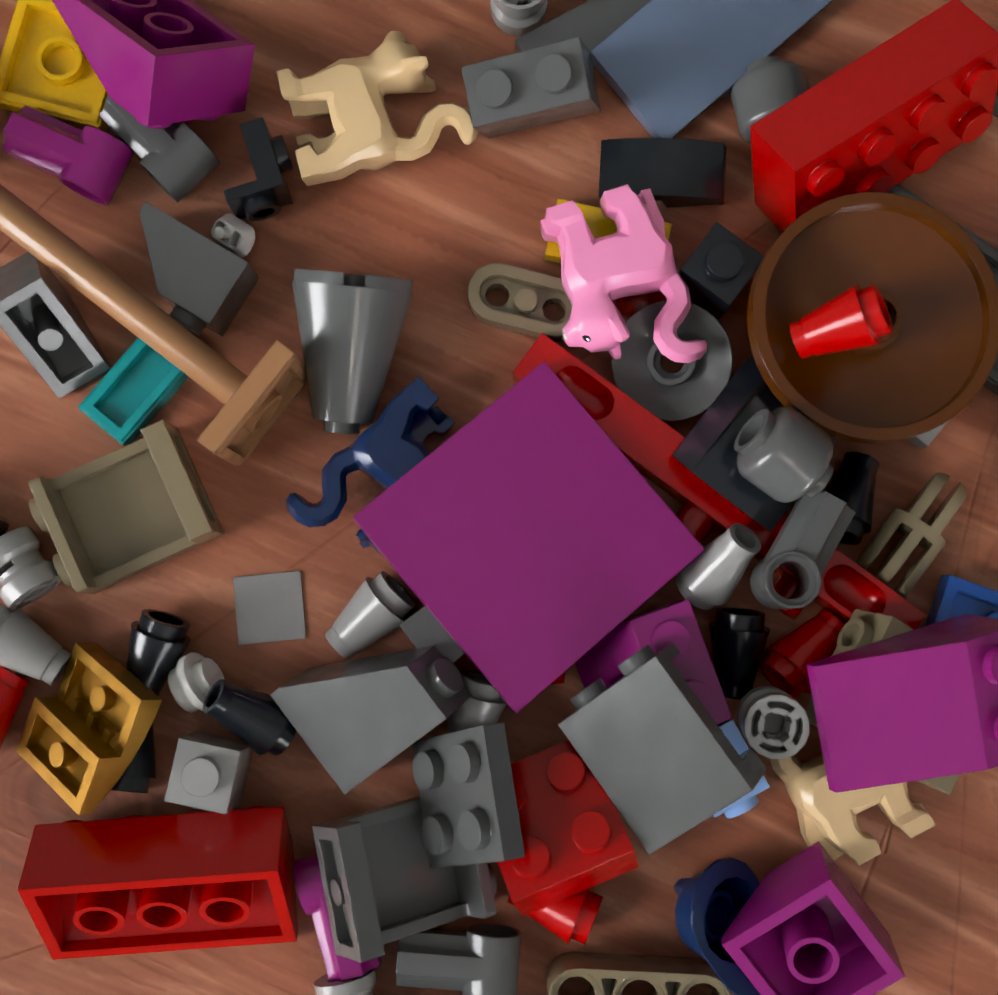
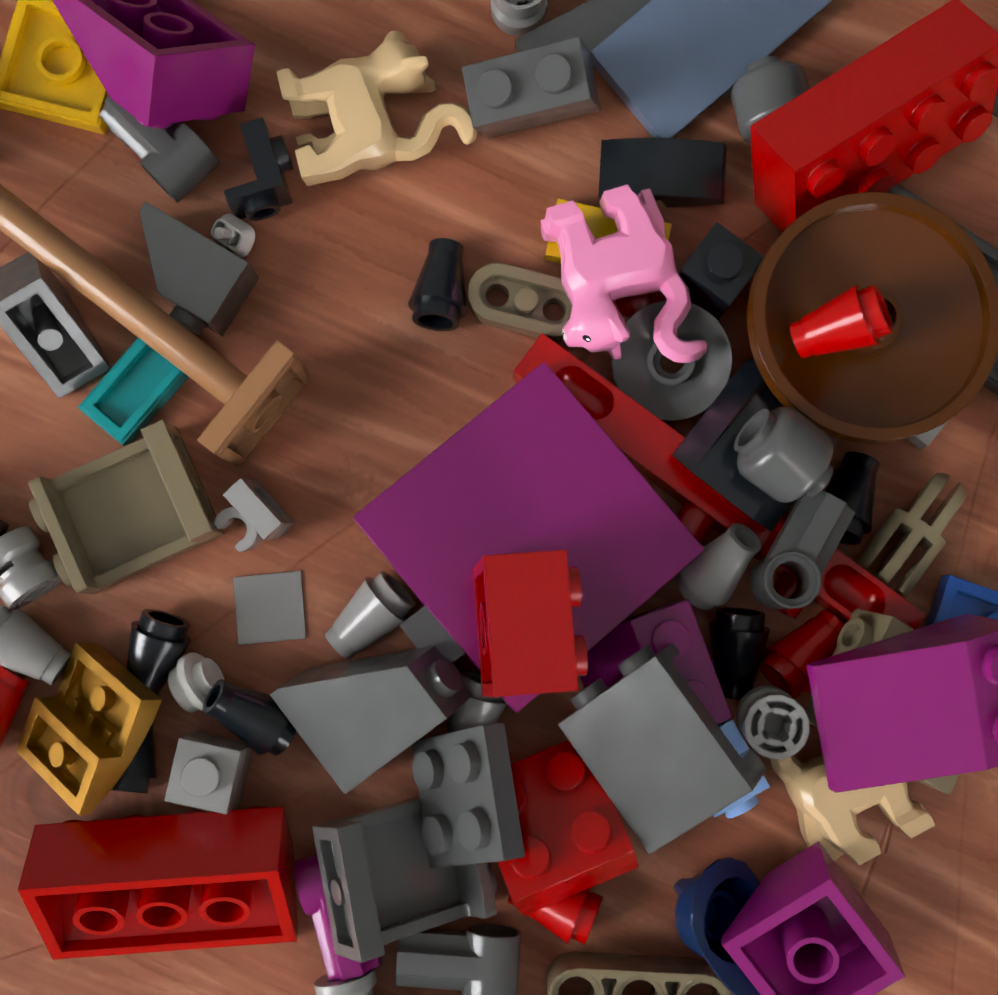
magenta piece [3,105,134,205] -> none
dark blue animal [286,377,455,557] -> none
dark grey cone [292,269,413,434] -> none
none -> light grey tile [213,478,295,552]
none -> black cone [408,238,467,331]
none -> red brick [473,550,588,697]

